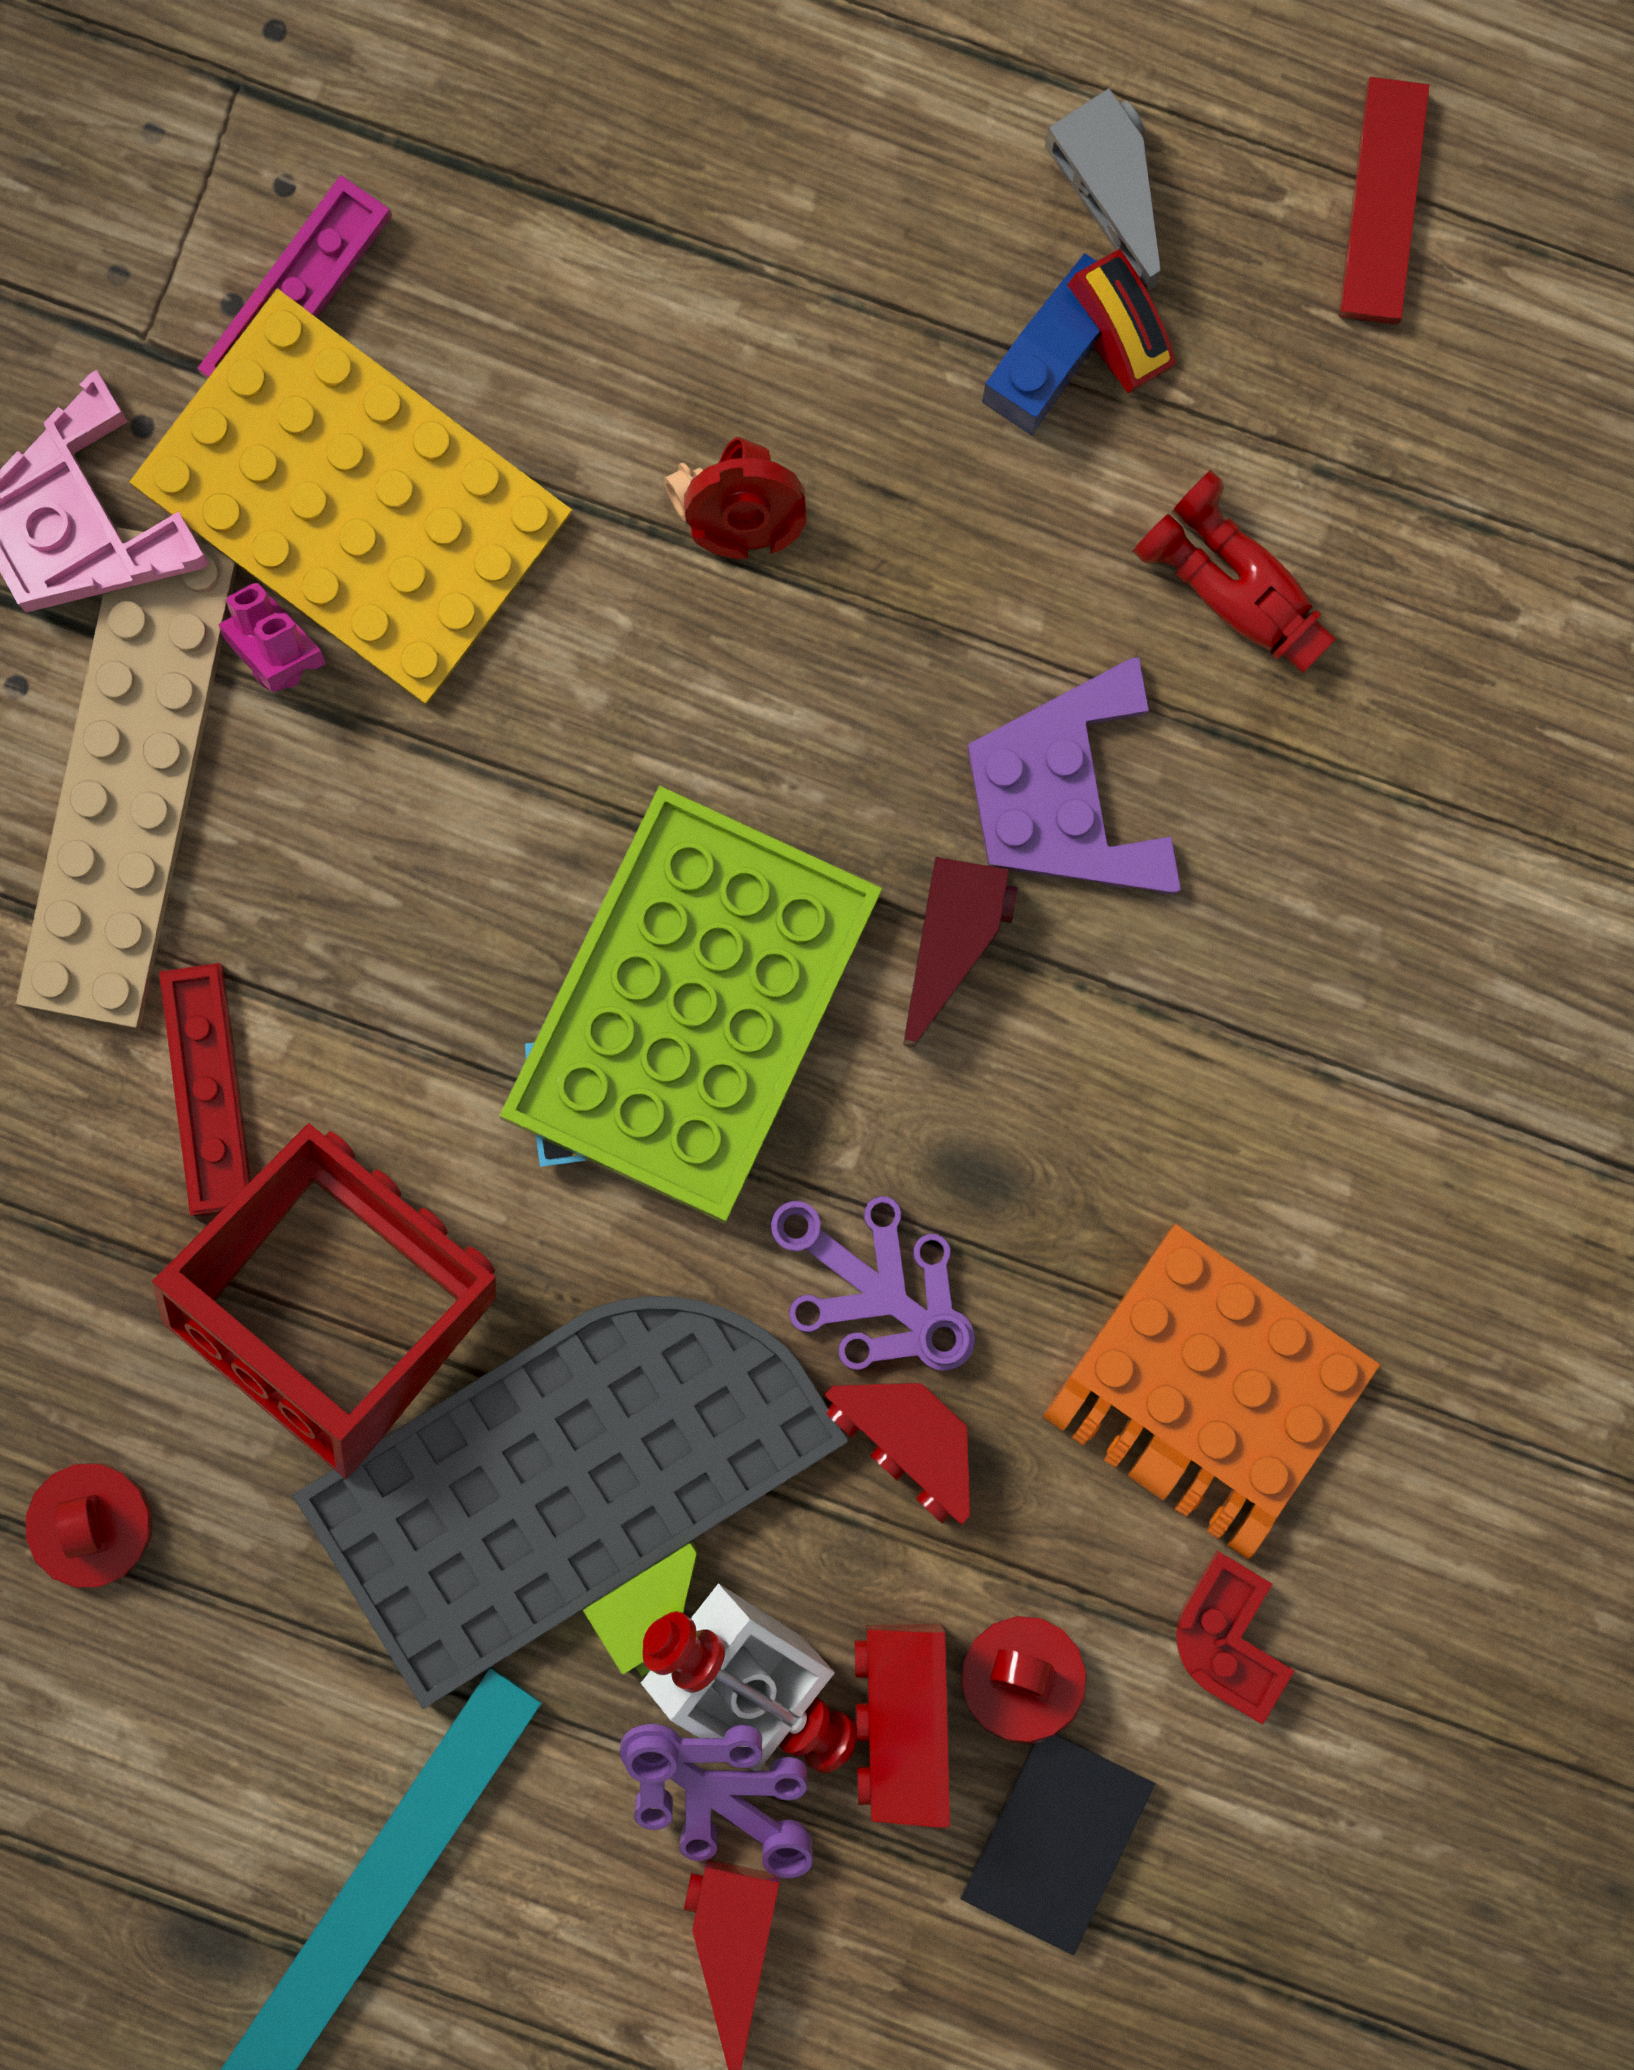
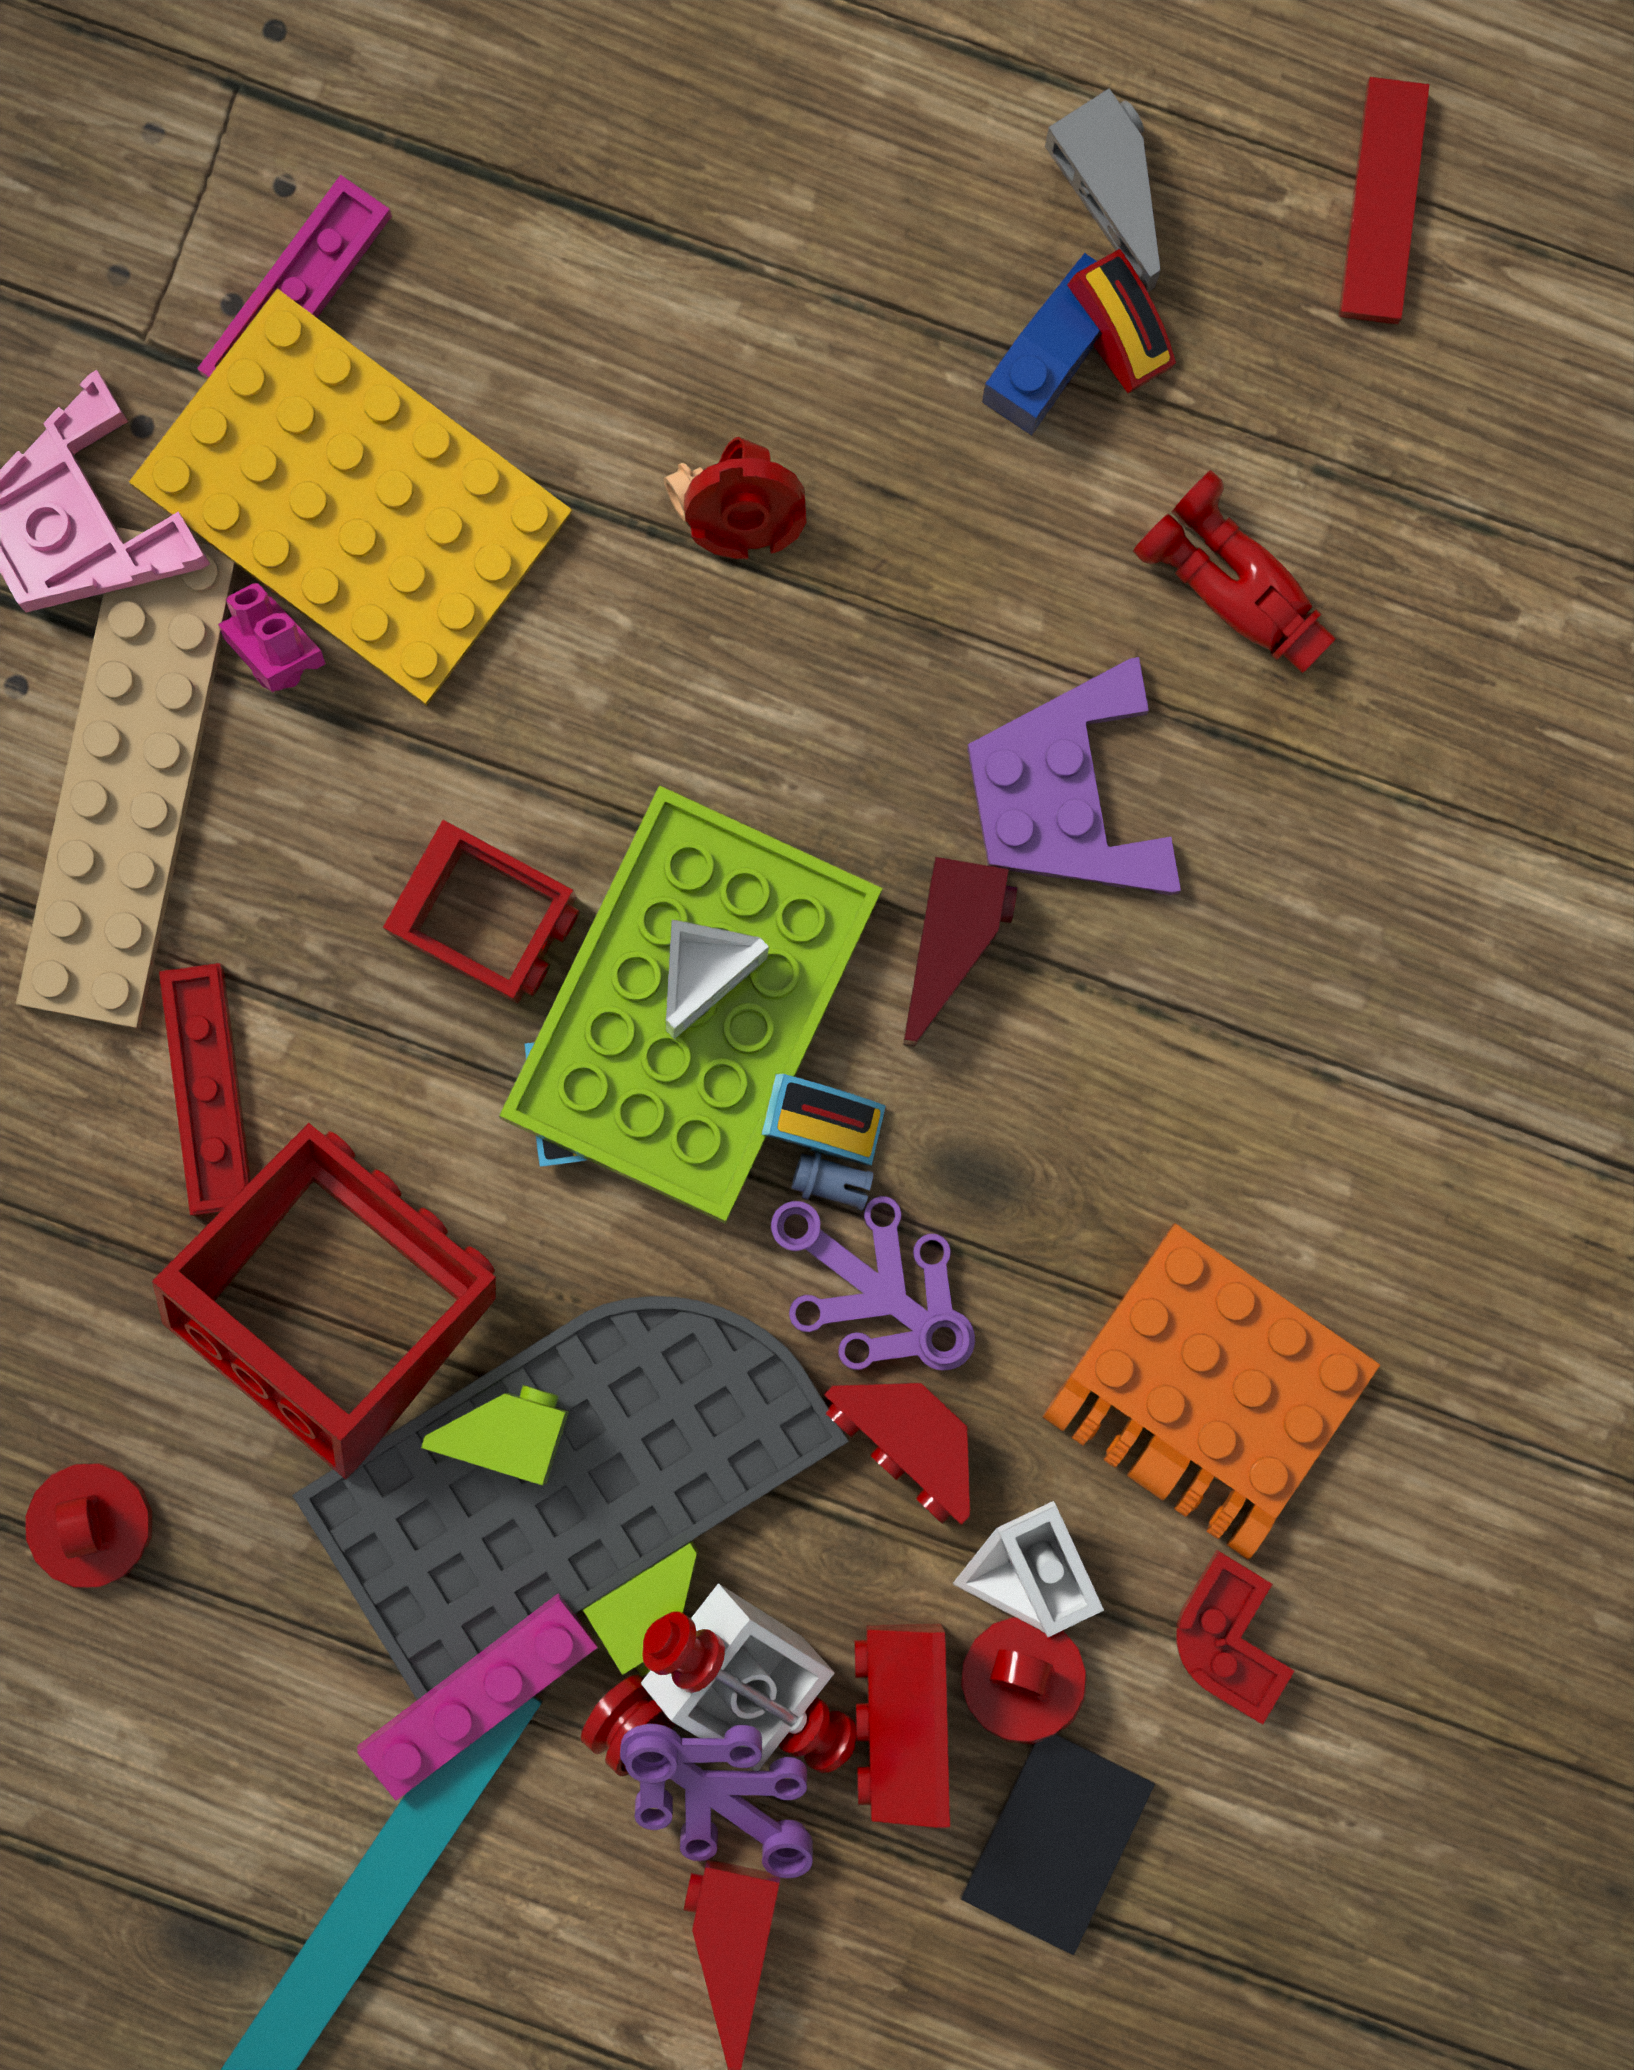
none -> dark pink plate [357,1593,598,1801]
none -> red window [383,819,580,1004]
none -> lime slope [421,1385,569,1485]
none -> red wheel [581,1675,675,1776]
none -> white slope [666,919,769,1039]
none -> slope [761,1074,886,1165]
none -> sand blue pin [791,1151,873,1211]
none -> white slope [953,1501,1104,1638]

